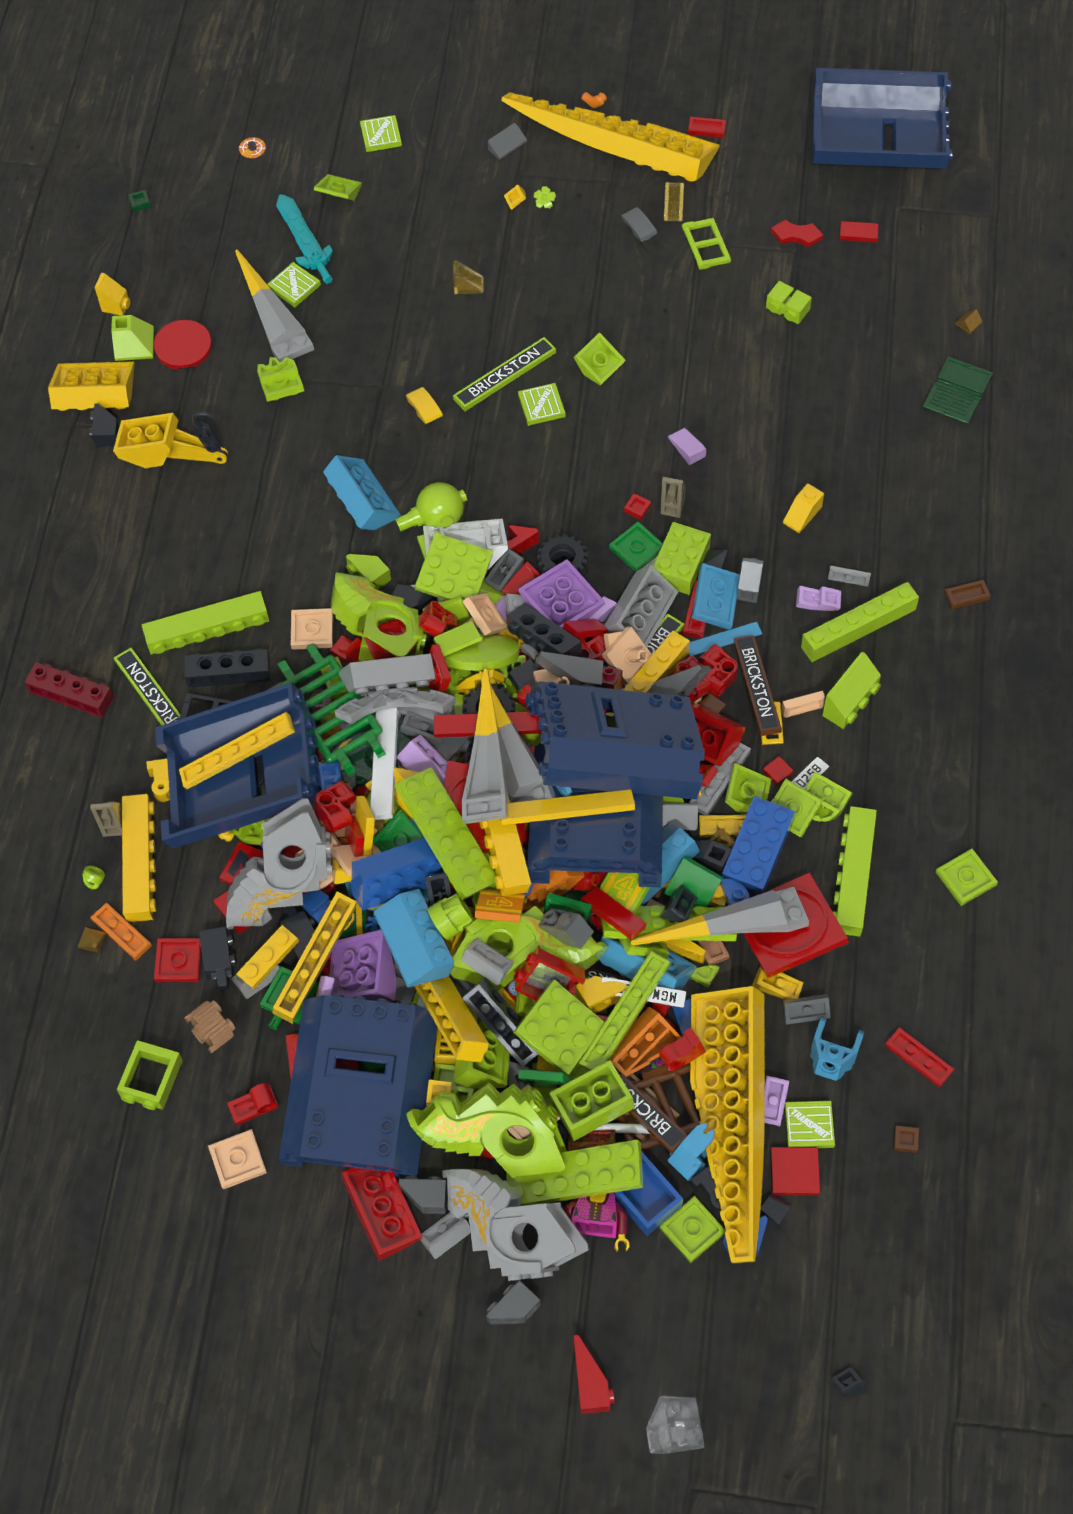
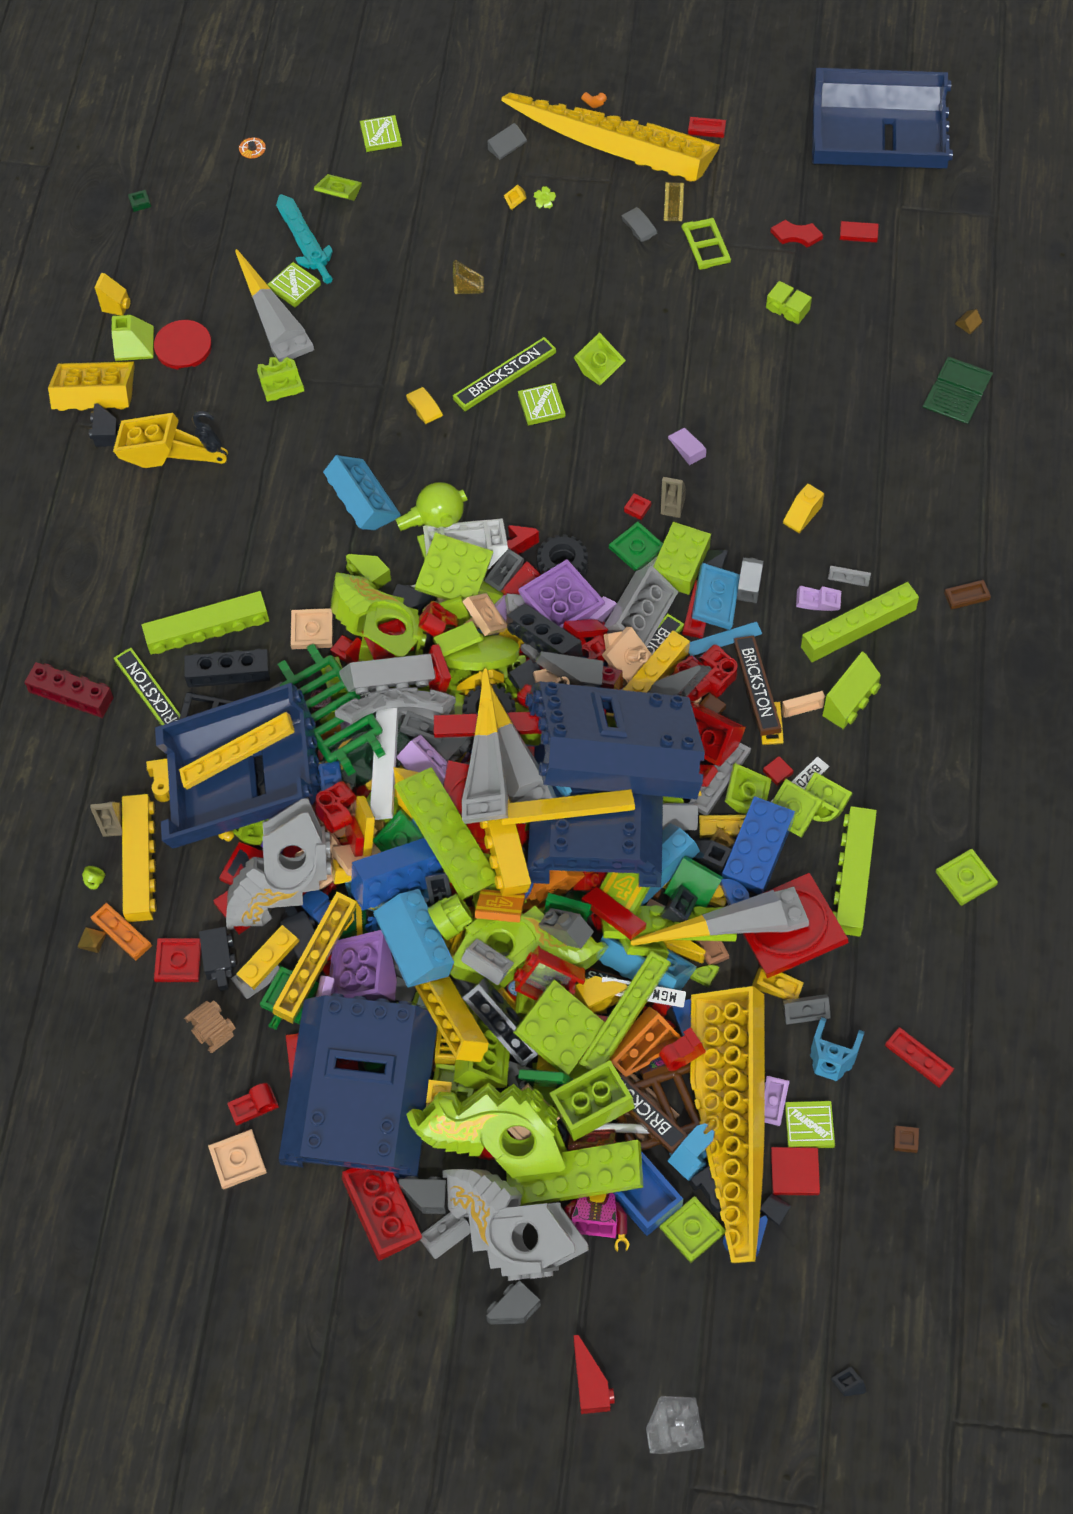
lime window [117,1040,183,1110] -> none

